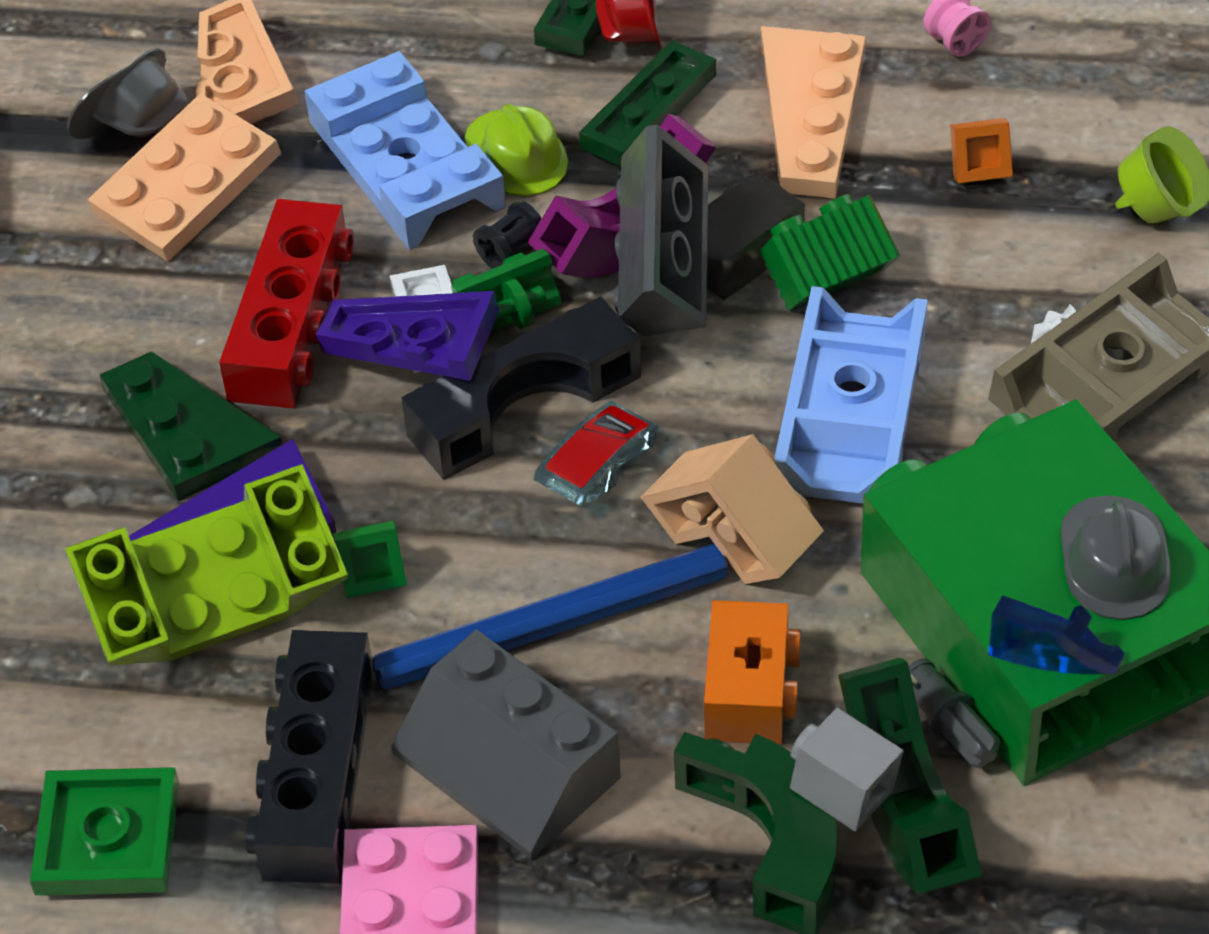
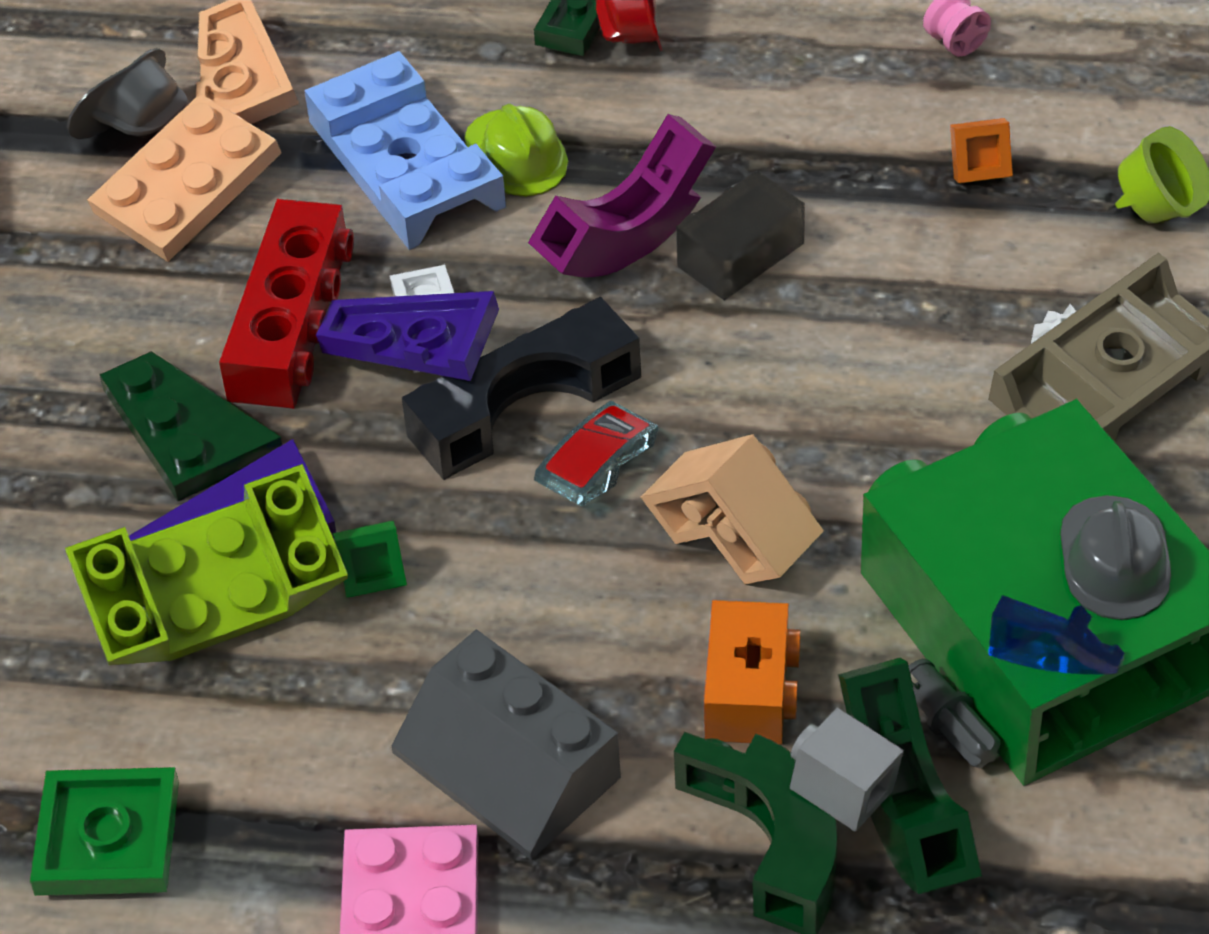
black brick [246,630,374,884] -> none
blue axle [372,544,728,690] -> none
green hips [451,248,562,333] -> none
black bush [473,201,542,269] -> none
dark green plate [579,40,716,167] -> none
dark grey slope [614,124,708,336] -> none
green brick [760,194,900,311] -> none
light nougat wing [761,26,866,199] -> none
light blue piece [774,286,928,503] -> none

